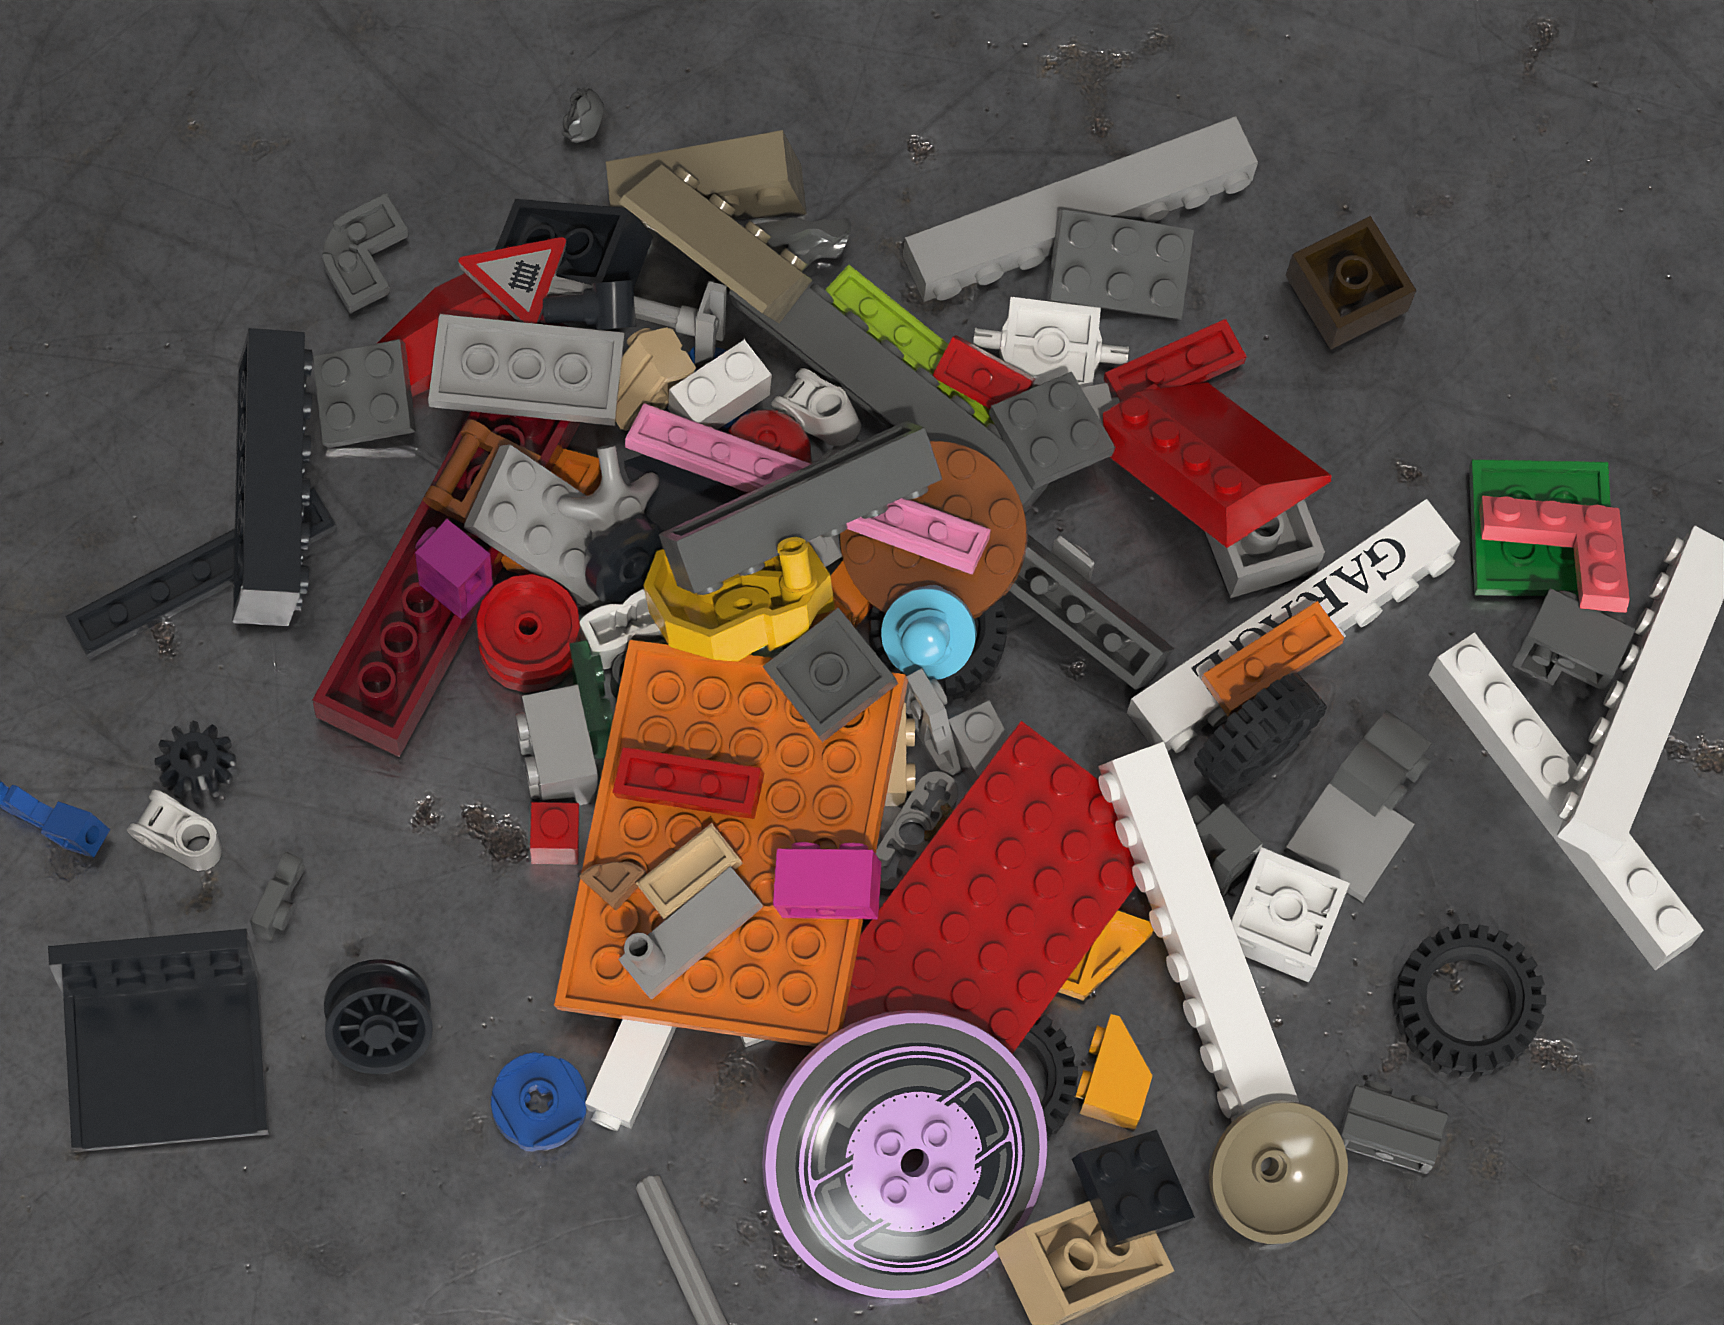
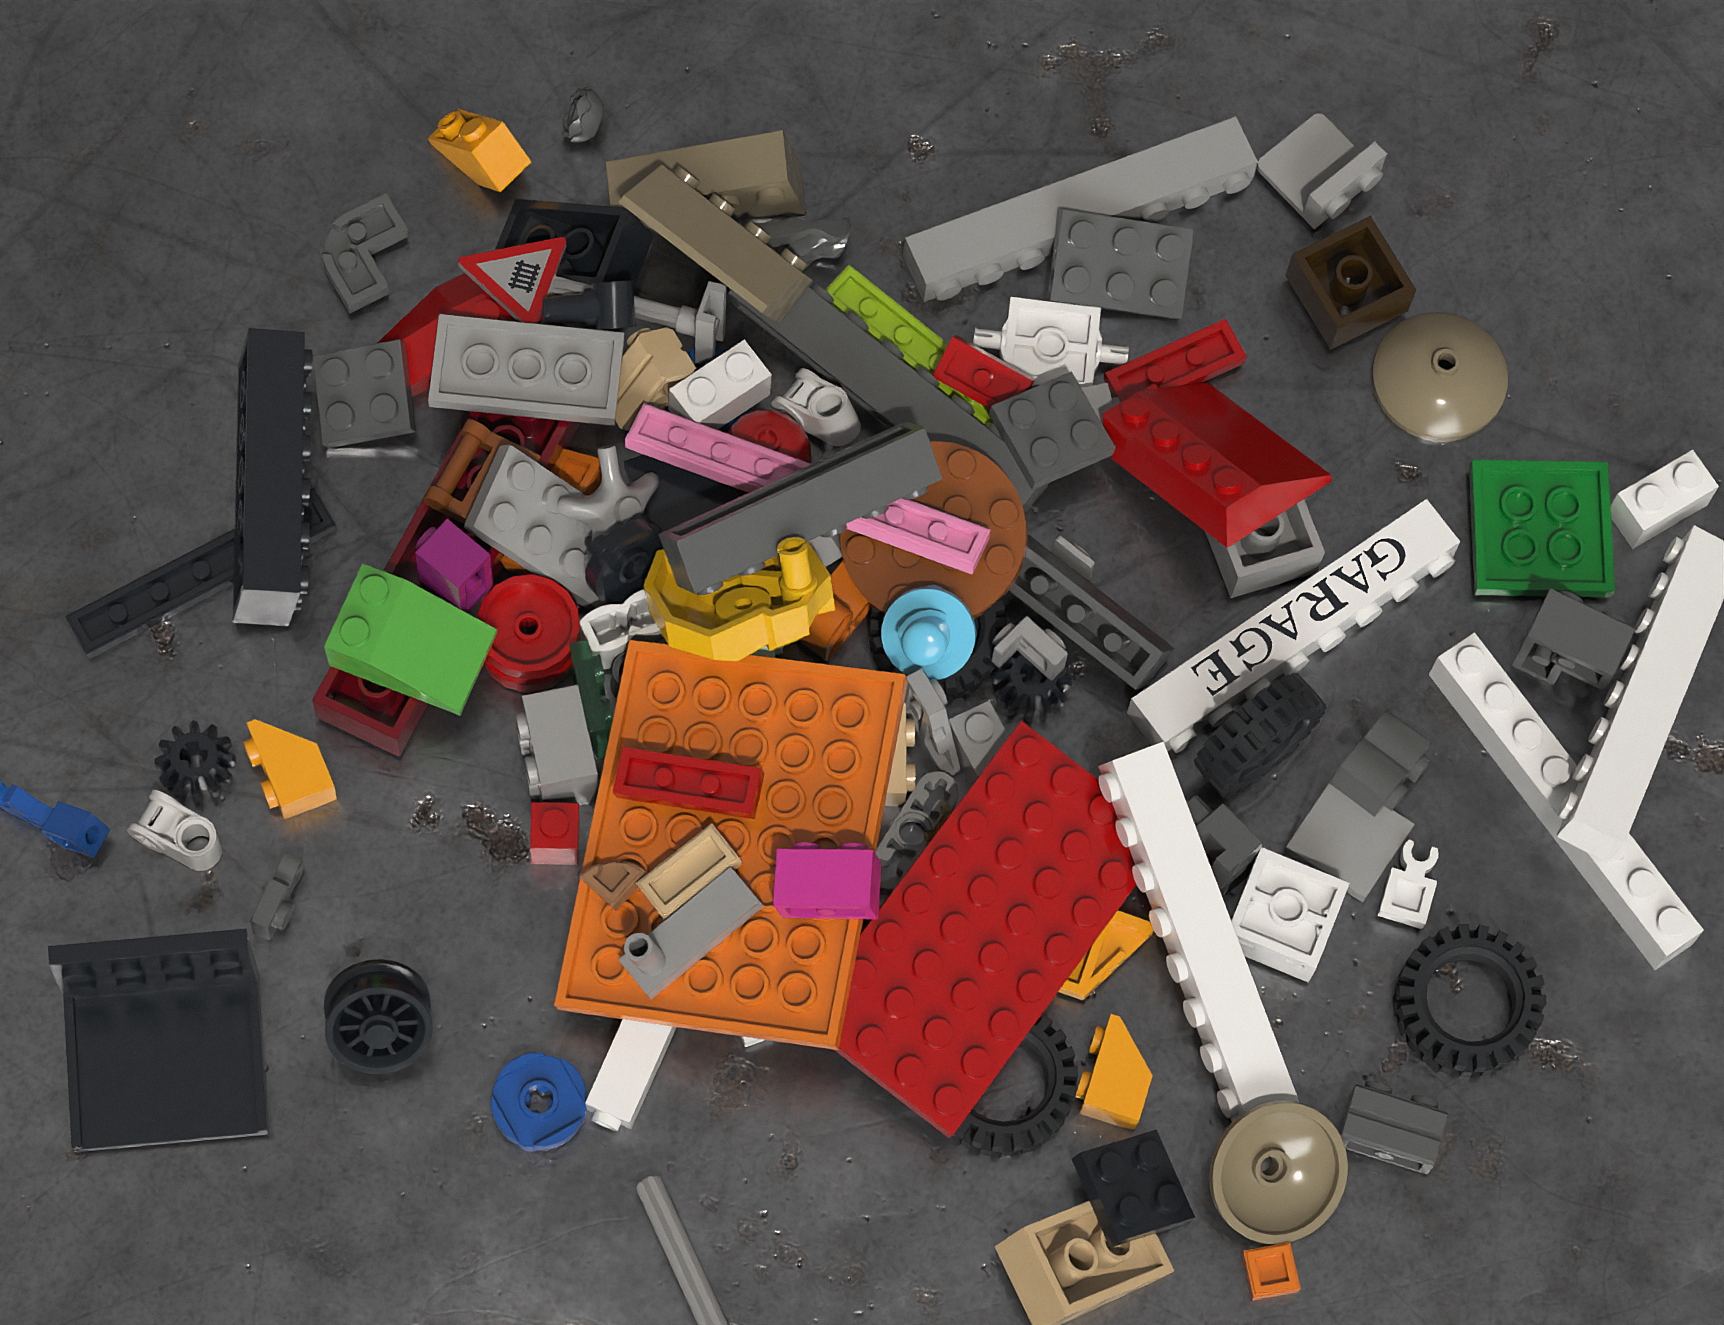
dish [762,1010,1047,1298] -> none
dark grey plate [763,608,898,743] -> none
orange plate [1201,601,1344,717] -> none
coral plate [1479,496,1630,613] -> none
none -> light orange slope [243,719,337,820]
none -> bright green slope [324,563,497,715]
none -> light orange slope [427,109,531,192]
none -> light grey bracket [992,616,1068,681]
none -> black gear [992,650,1072,722]
none -> orange tile [1241,1242,1301,1301]
none -> light grey bracket [1257,113,1387,229]
none -> dark tan dish [1372,312,1508,442]
none -> white plate [1377,840,1438,929]
none -> white brick [1611,450,1719,549]

